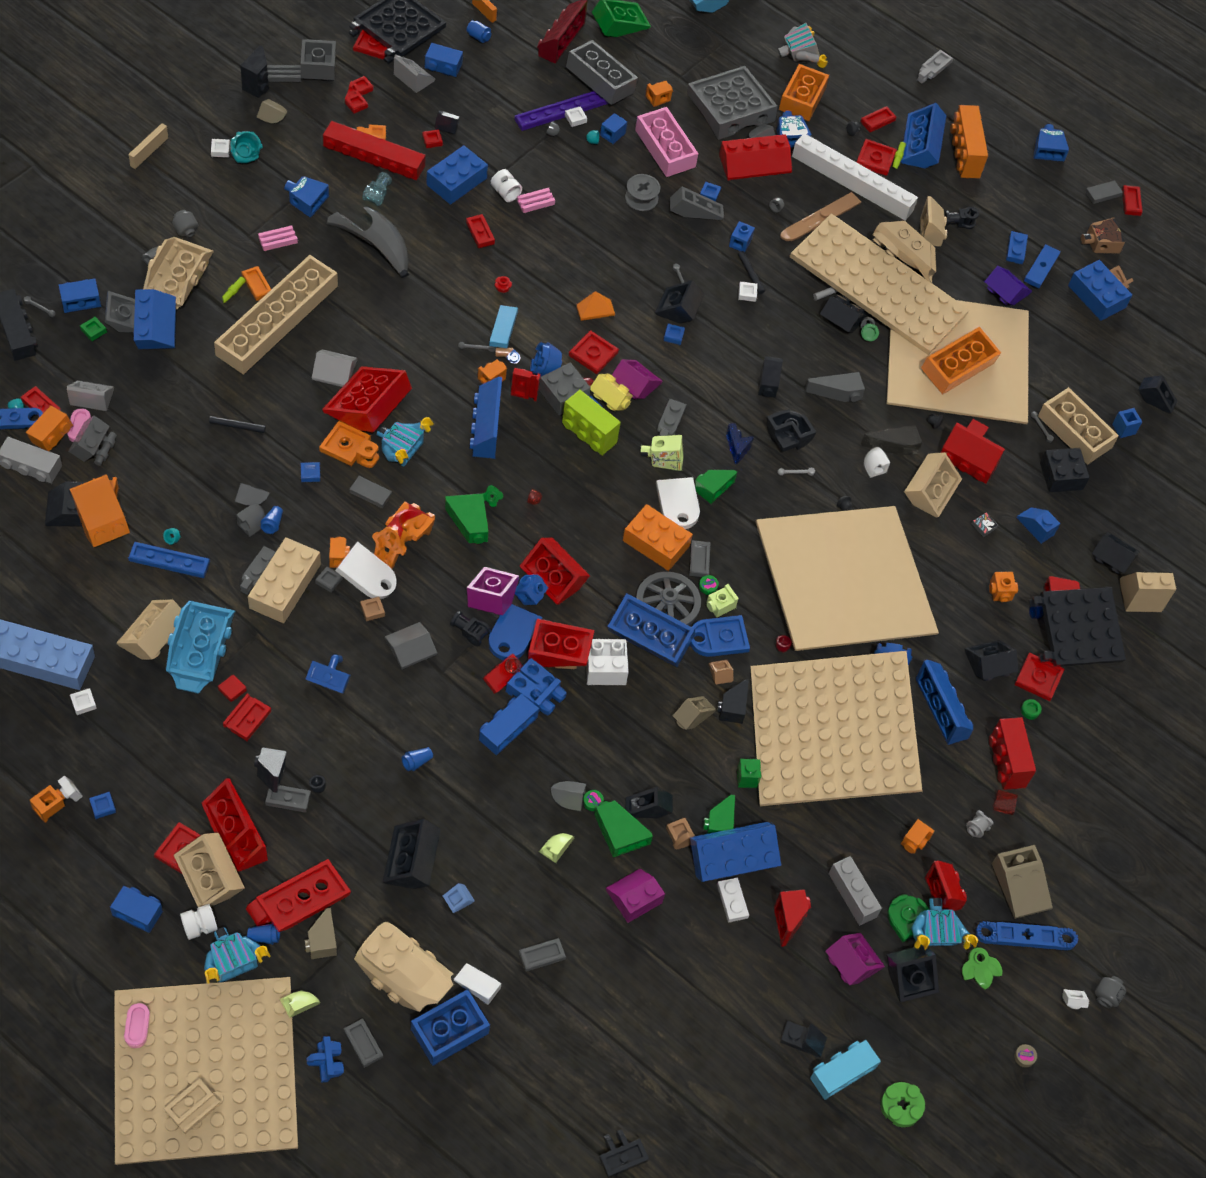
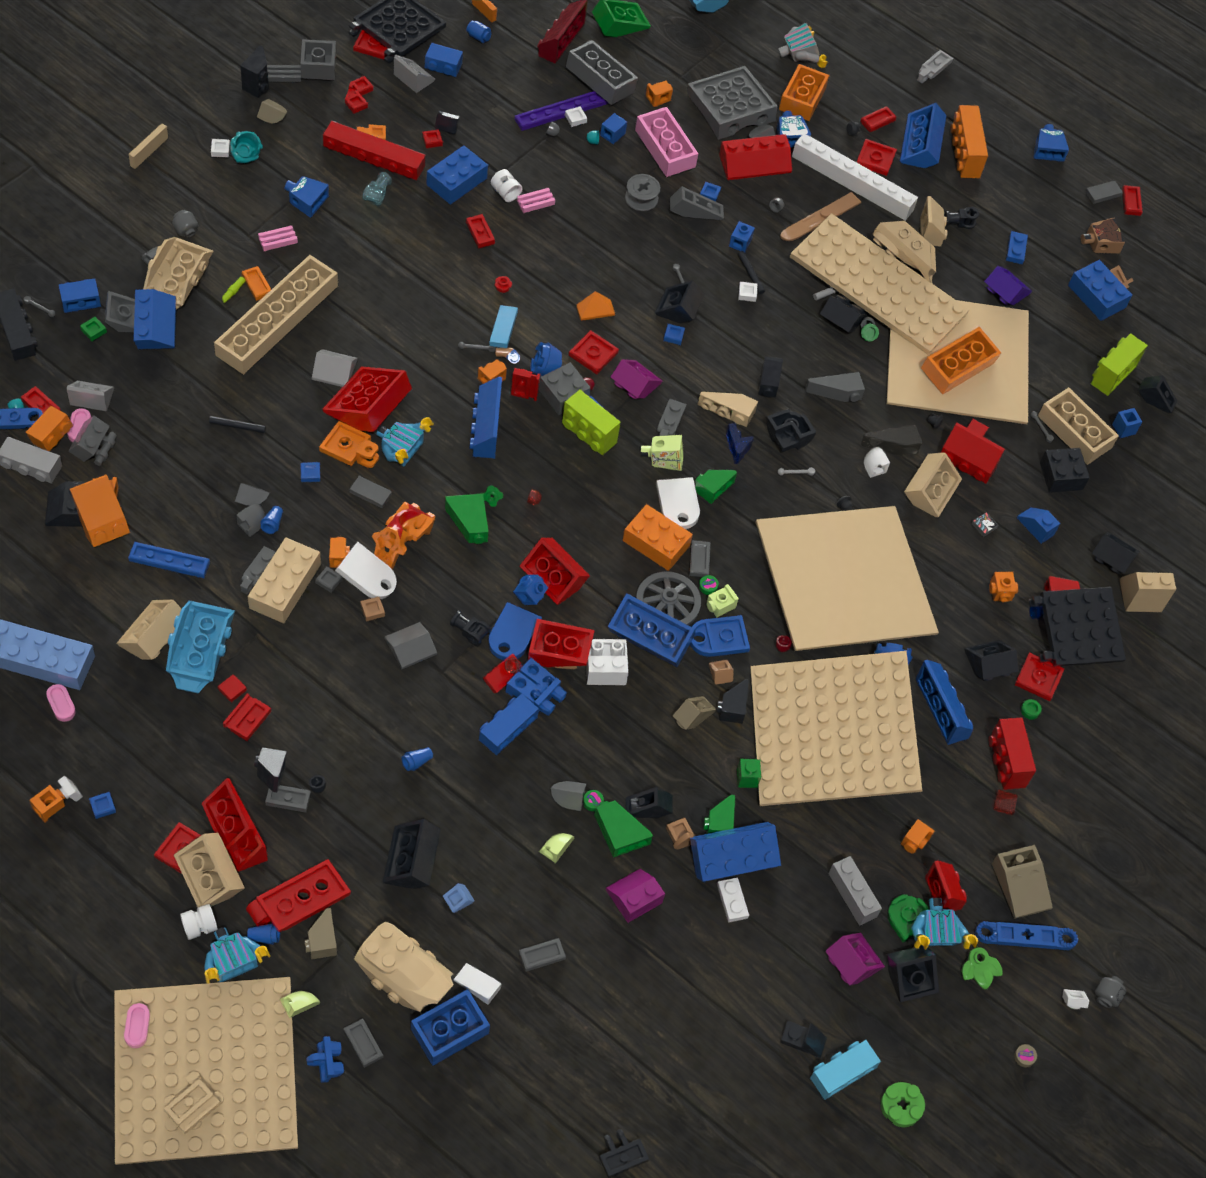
white plate [70,688,97,715] -> none
blue brick [110,886,163,933] -> none
teal hinge [163,528,181,544] -> none
blue plate [306,654,351,694] -> none
dark grey piece [326,207,409,278] -> none
magenta slope [467,567,519,615] -> none
light yellow brick [590,373,633,411] -> none
red slope [774,890,811,947] -> none
lime piece [893,142,906,169] -> none
light grey brick [966,810,993,838] -> none
blue tile [1024,244,1061,288] -> none
none -> bright pink tile [46,684,76,722]
none -> tan slope [698,392,758,427]
none -> lime brick [1091,333,1148,396]

